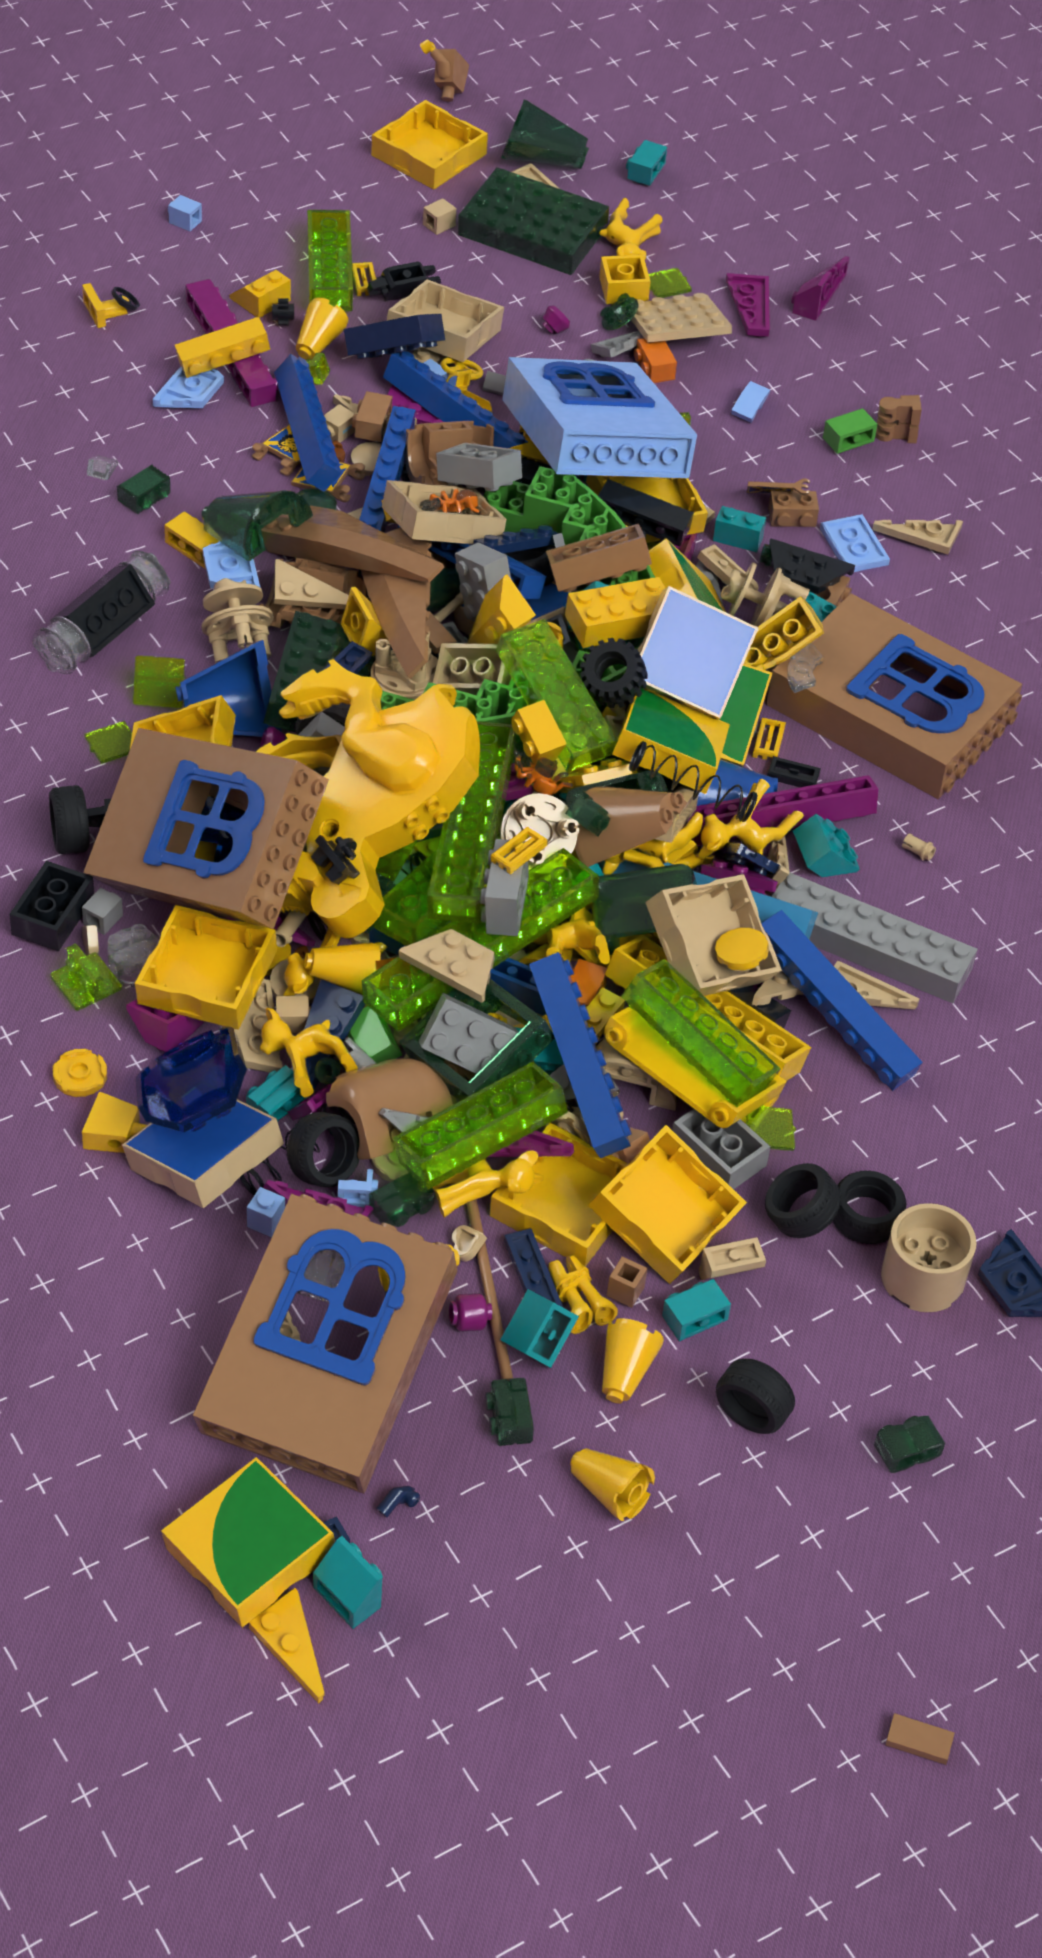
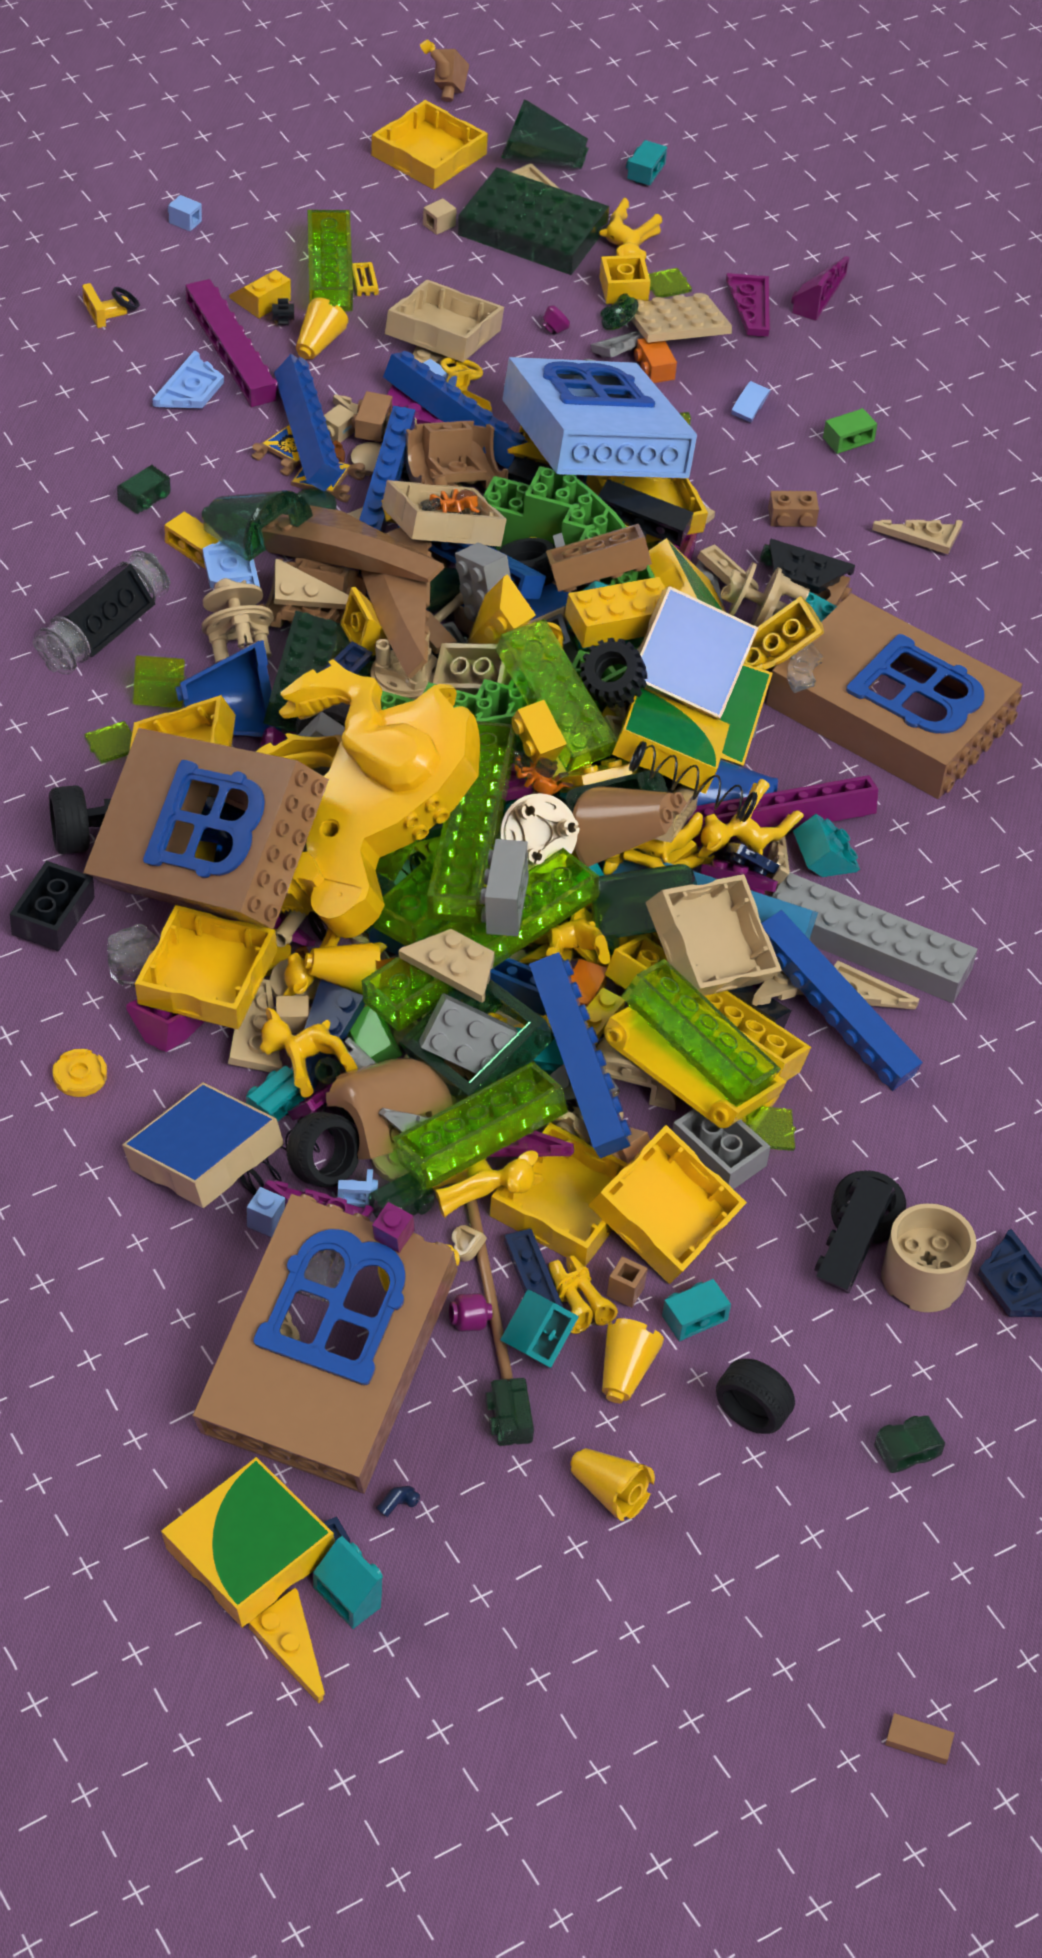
clear neon green bracket [50,943,122,1011] -> none
light grey brick [82,887,123,935] -> none
tan tile [82,925,99,956] -> none
yellow torso [82,1092,147,1153] -> none
clear slope [87,455,118,480] -> none
clear blue windscreen [136,1026,247,1132] -> none
yellow brick [175,316,270,378] -> none
clear neon green tile [306,353,330,384] -> none
black hips [311,835,360,885] -> none
dark blue brick [344,314,445,359] -> none
black hinge [367,261,442,301] -> none
light grey brick [436,443,522,491] -> none
dark blue plate [474,525,559,554] -> none
light grey slope [483,371,506,396] -> none
yellow tile [491,826,547,875] -> none
clear green window [565,790,611,837] -> none
tan tile [699,1237,766,1280] -> none
teal brick [713,506,766,552] -> none
yellow tile [715,928,769,970] -> none
medium nougat flag [747,478,810,495] -> none
yellow tile [753,718,786,760] -> none
black tyre [765,1163,841,1238] -> none
black tile [767,756,821,787] -> none
light blue tile [820,514,890,572] -> none
medium nougat legs [875,395,922,443] -> none
tan pin [902,833,936,861] -> none
none -> magenta brick [372,1202,415,1253]
none -> black brick [814,1173,895,1293]

